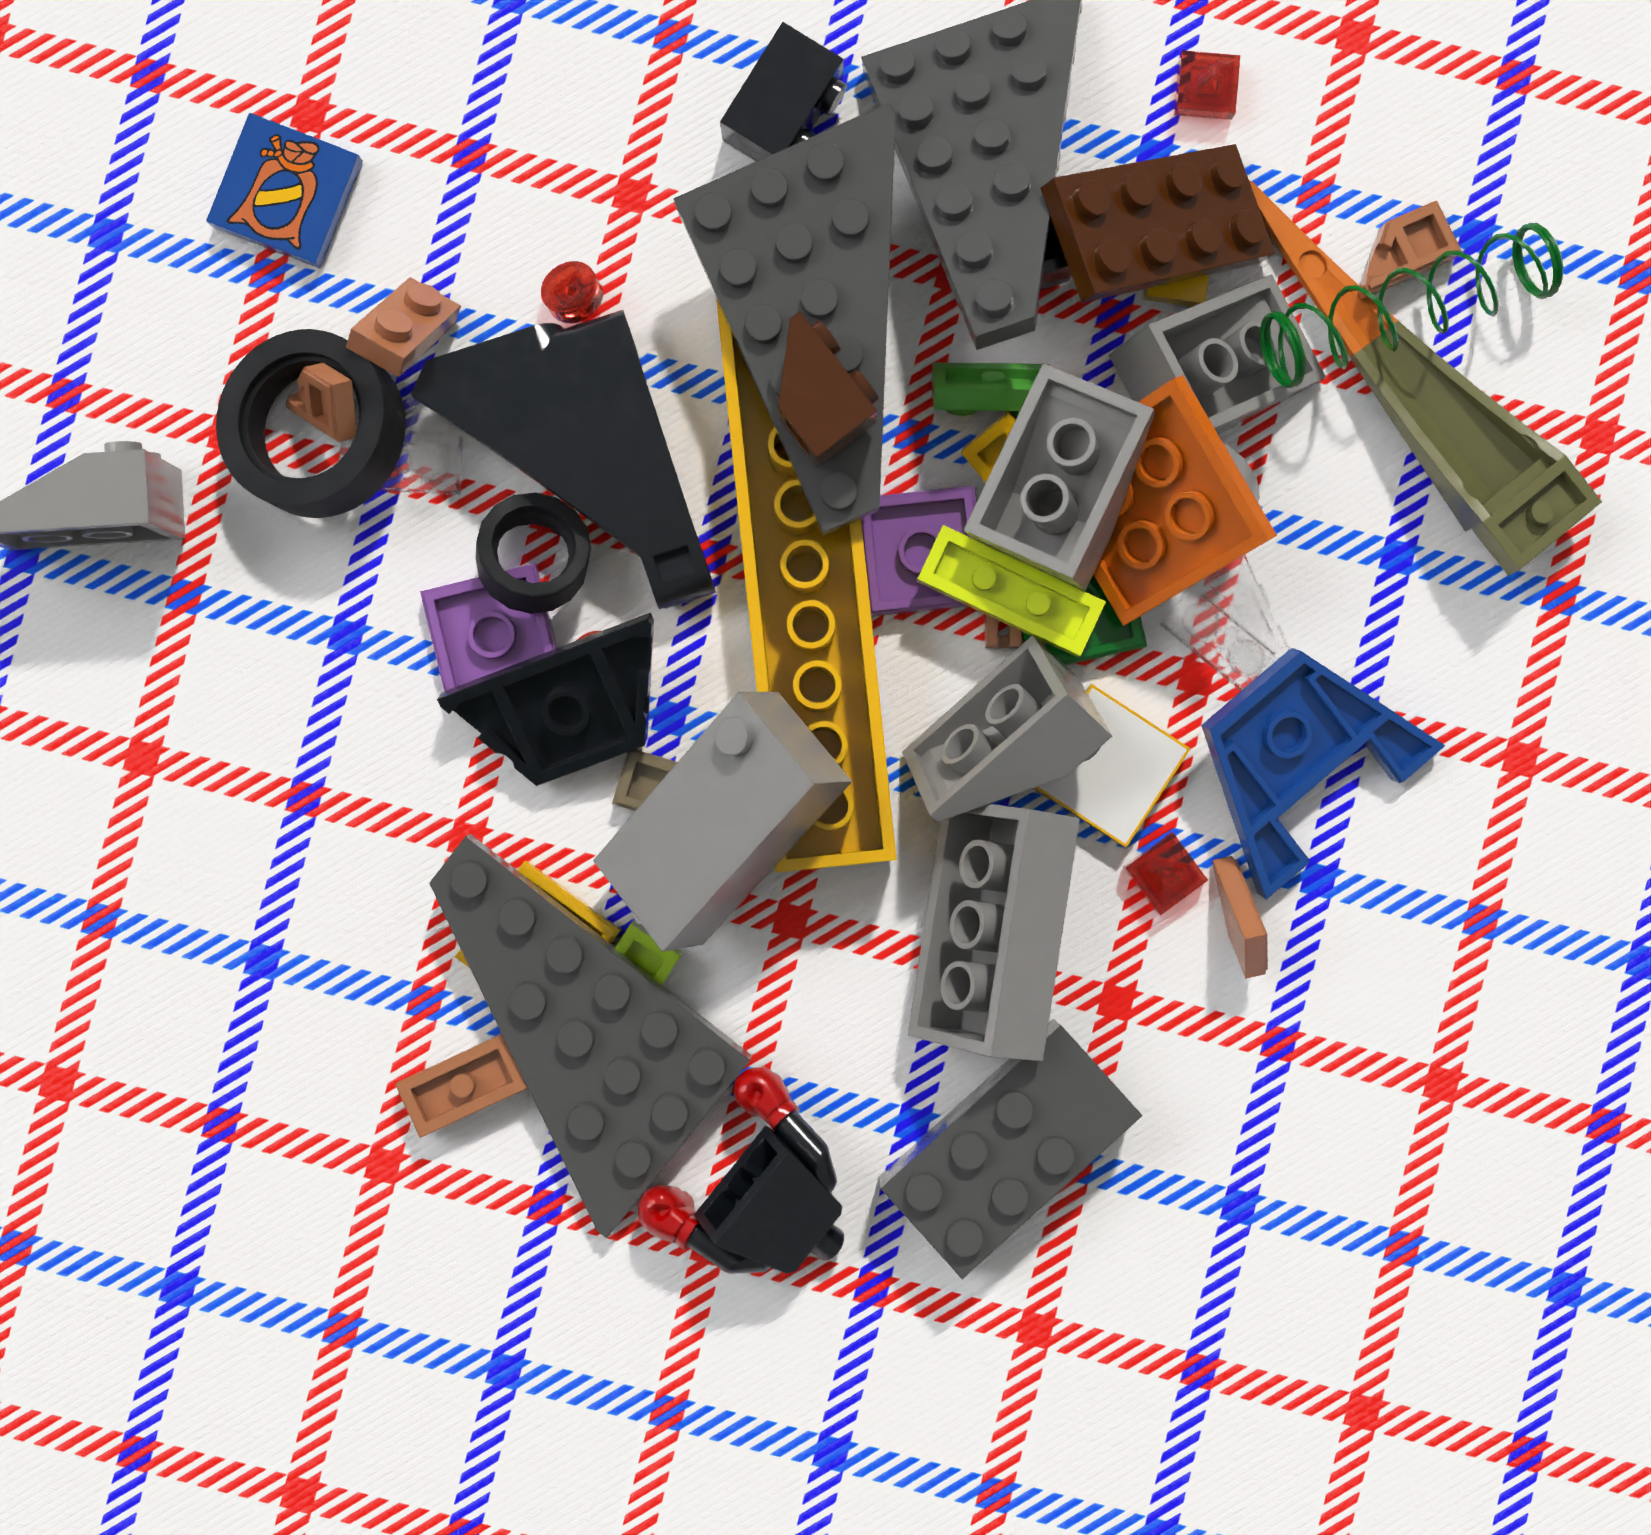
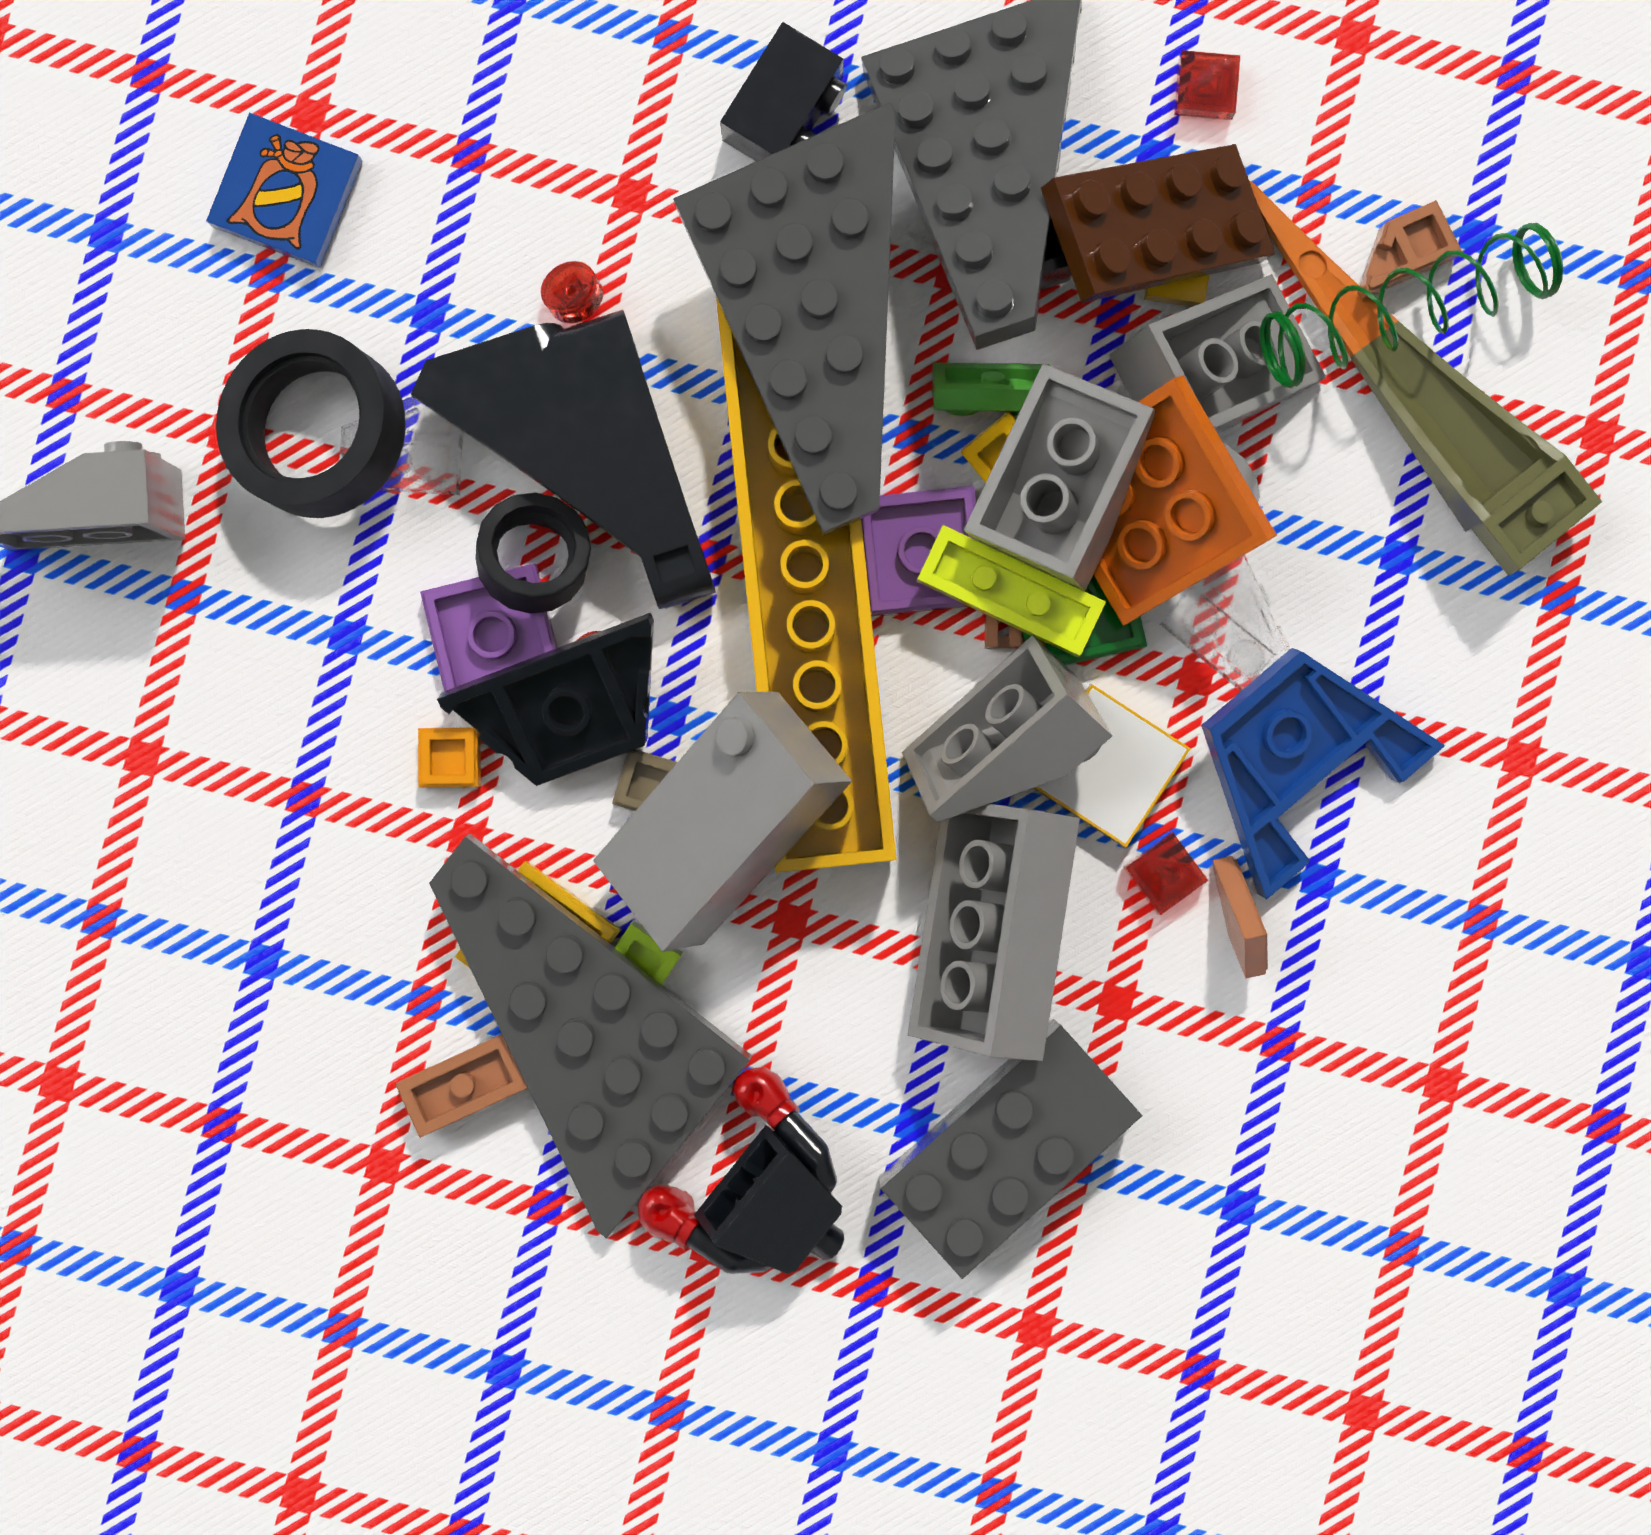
nougat tile [285,363,357,442] -> none
nougat plate [346,277,461,377] -> none
reddish brown slope [778,311,879,468] -> none
none -> light orange tile [418,727,481,788]

